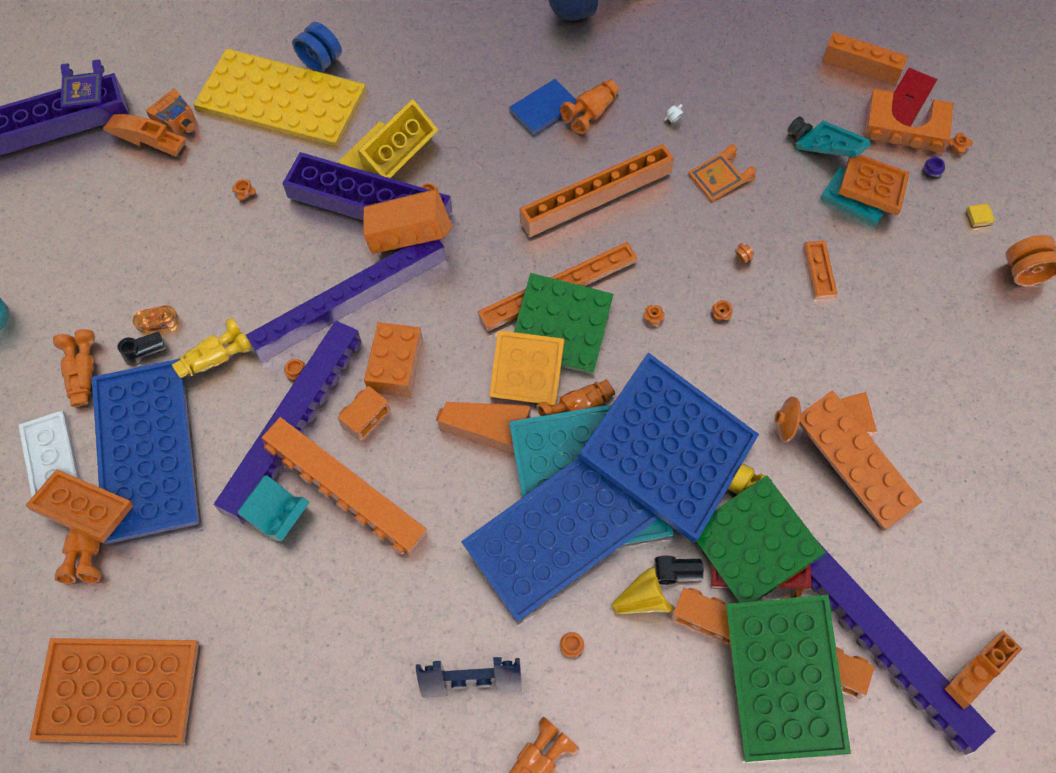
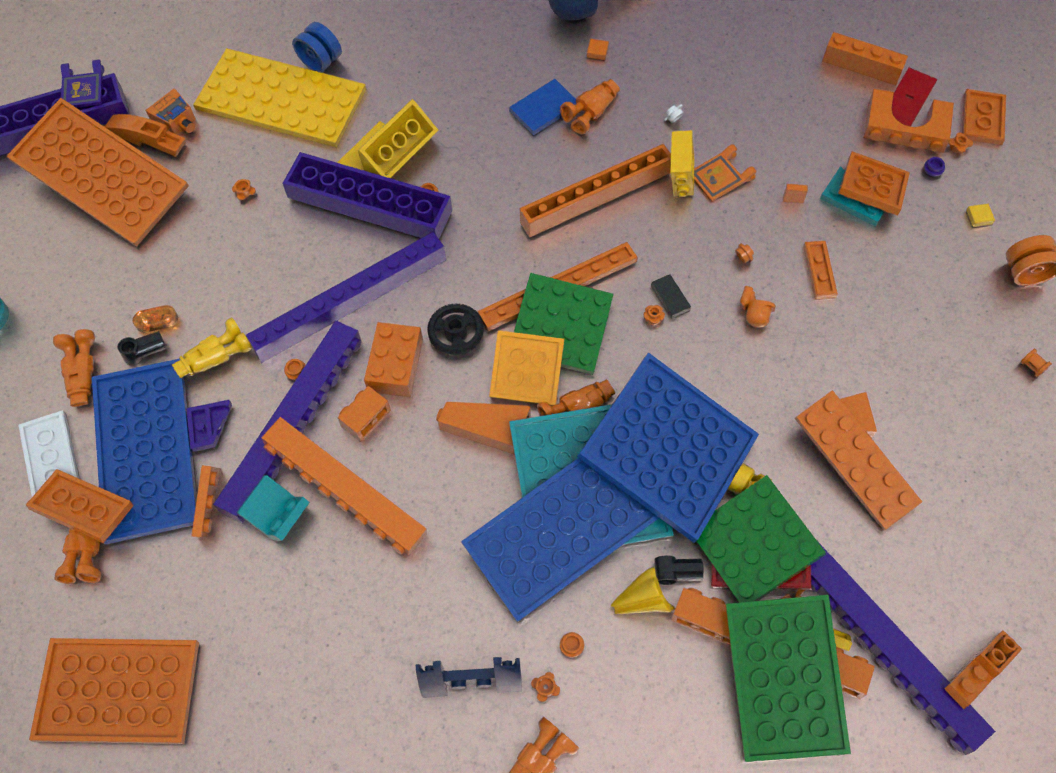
orange slope [363,189,453,254] -> none
orange plate [711,300,733,320] -> none
orange dish [775,397,801,442] -> none
pearl dark grey wheel [787,116,813,141] -> none
teal wing [796,121,870,158] -> none
none -> orange plate [6,98,189,247]
none -> dark purple wing [186,400,232,452]
none -> orange wing [192,465,221,537]
none -> black wheel [427,303,484,355]
none -> orange plate [531,672,560,702]
none -> orange tile [587,39,609,60]
none -> pearl dark grey tile [651,274,691,318]
none -> yellow window [670,130,695,197]
none -> orange piece [740,286,776,328]
none -> orange tile [783,184,808,203]
none -> yellow tile [833,628,852,651]
none -> orange tile [962,89,1006,145]
none -> orange bush [1020,348,1052,378]

